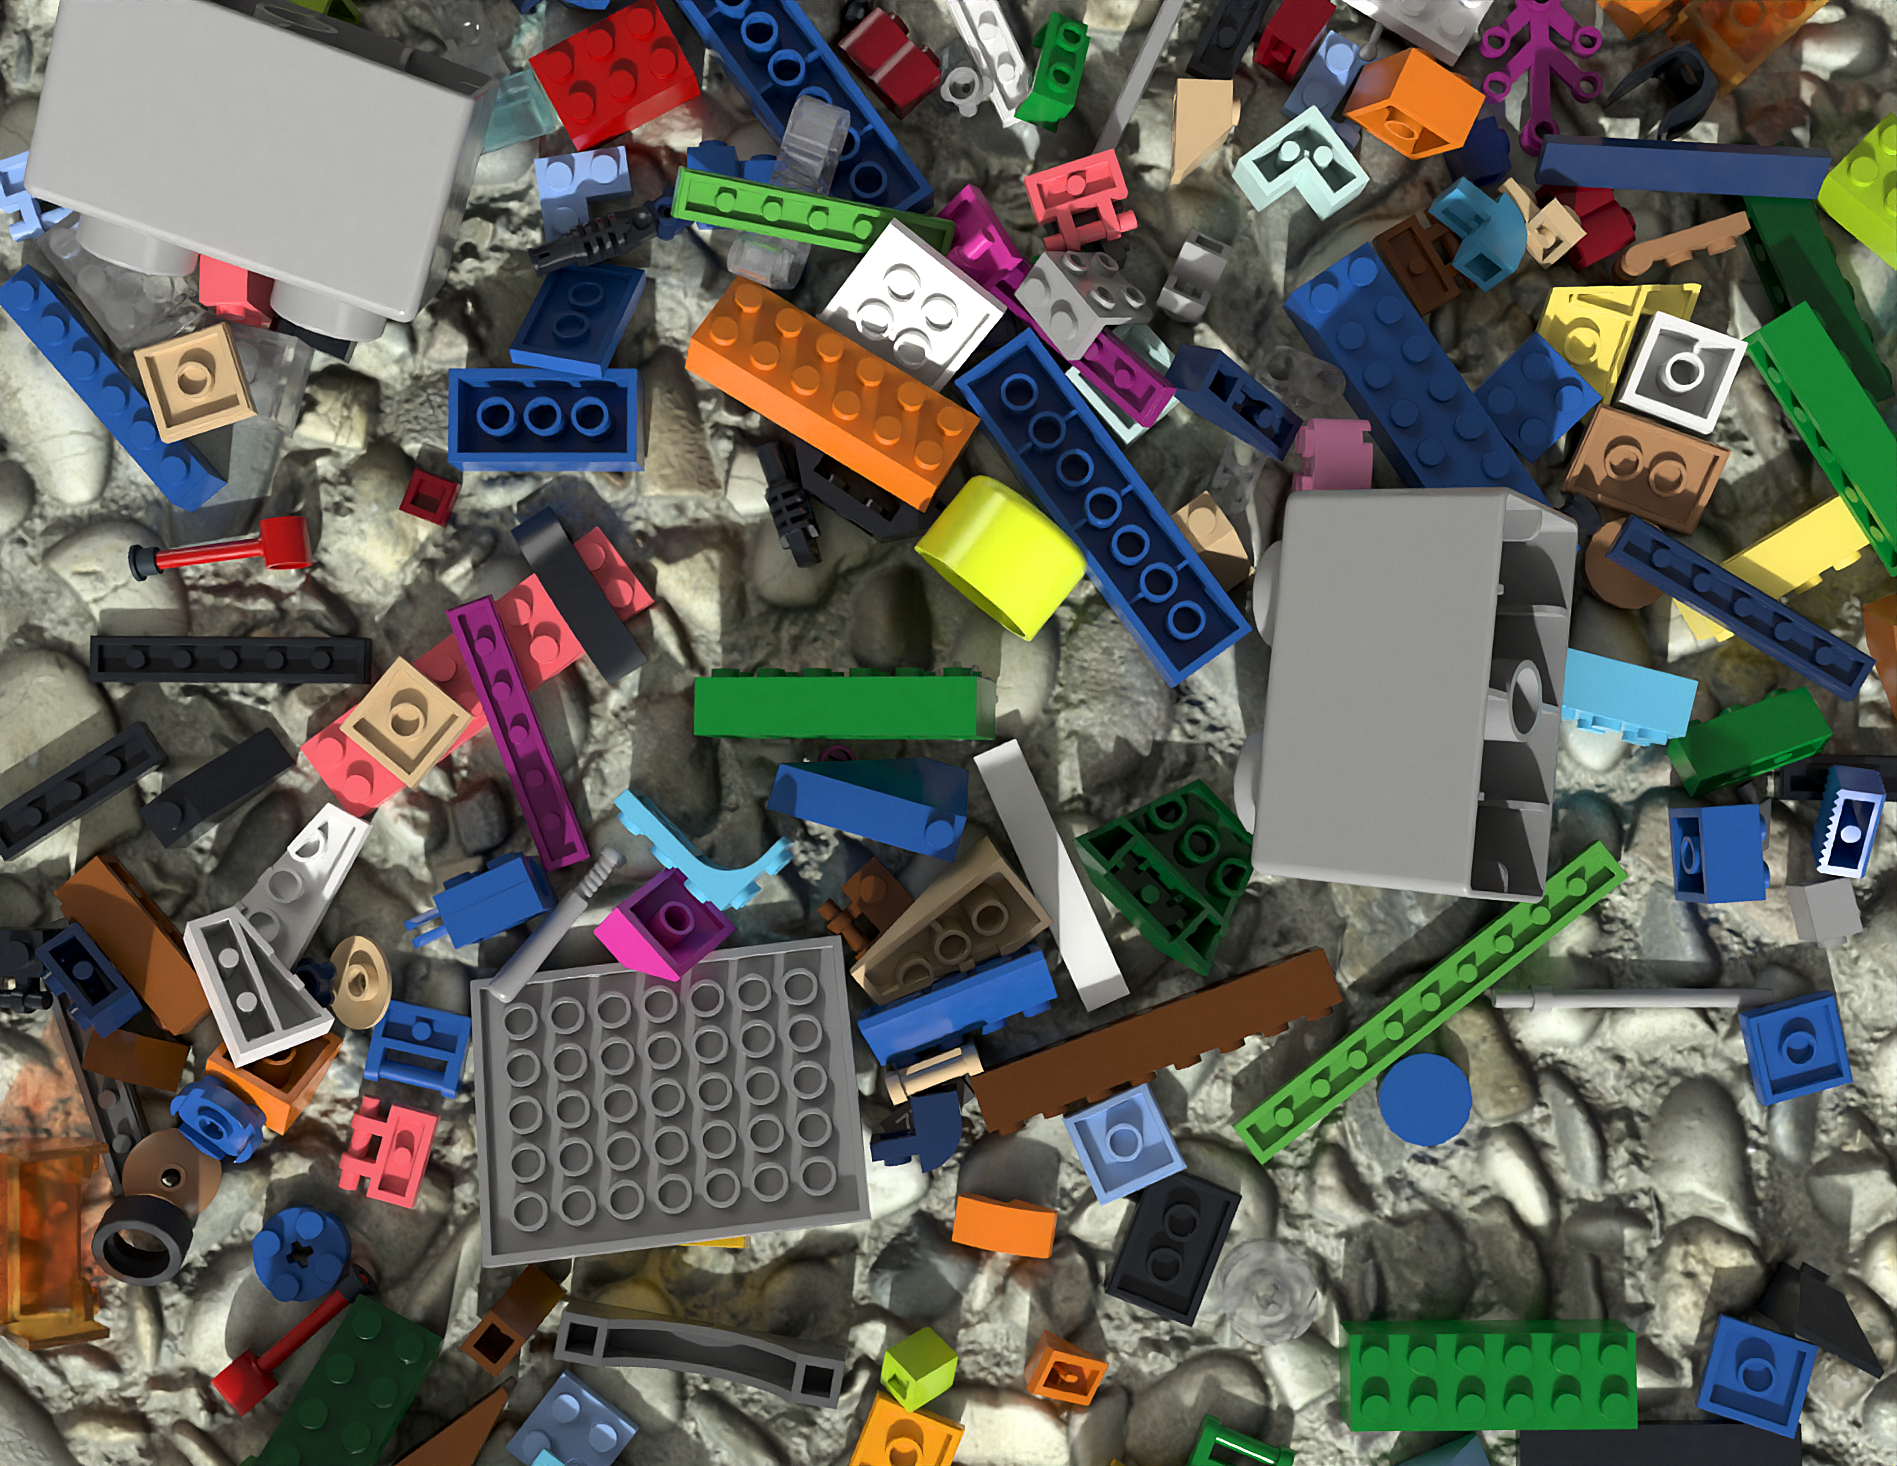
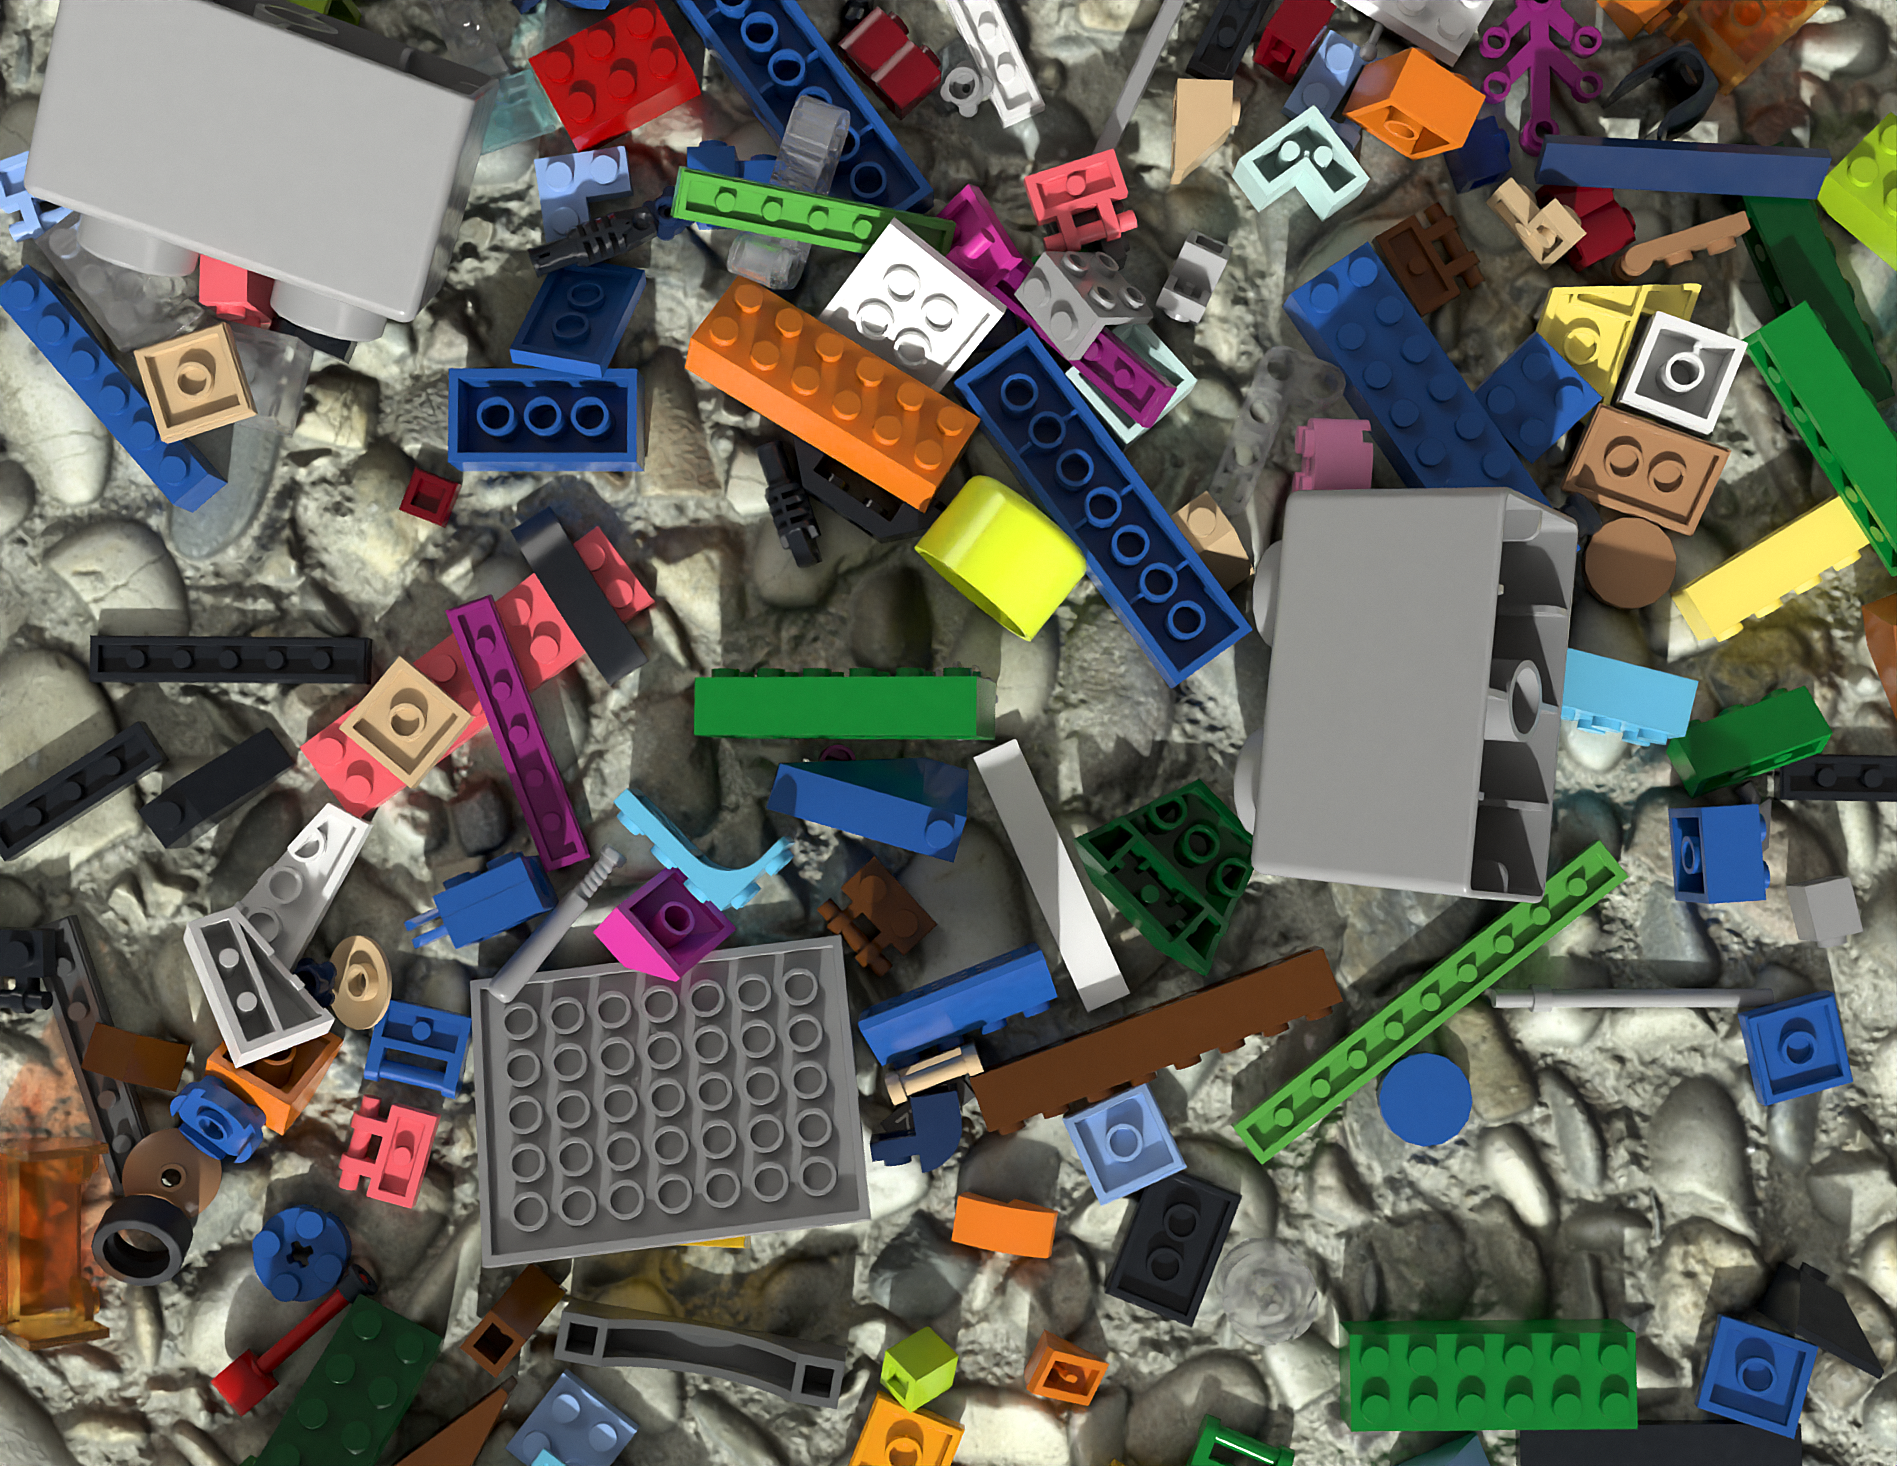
dark blue brick [34,922,144,1039] -> none
dark orange brick [53,855,213,1036] -> none
red piece [128,516,313,582] -> none
tan wedge [849,836,1054,1006] -> none
green window [1014,11,1091,133] -> none
dark blue slope [1164,344,1303,462] -> none
dark azure brick [1428,176,1527,292] -> none
dark blue tile [1604,514,1877,702] -> none
blue brick [1810,765,1887,879] -> none

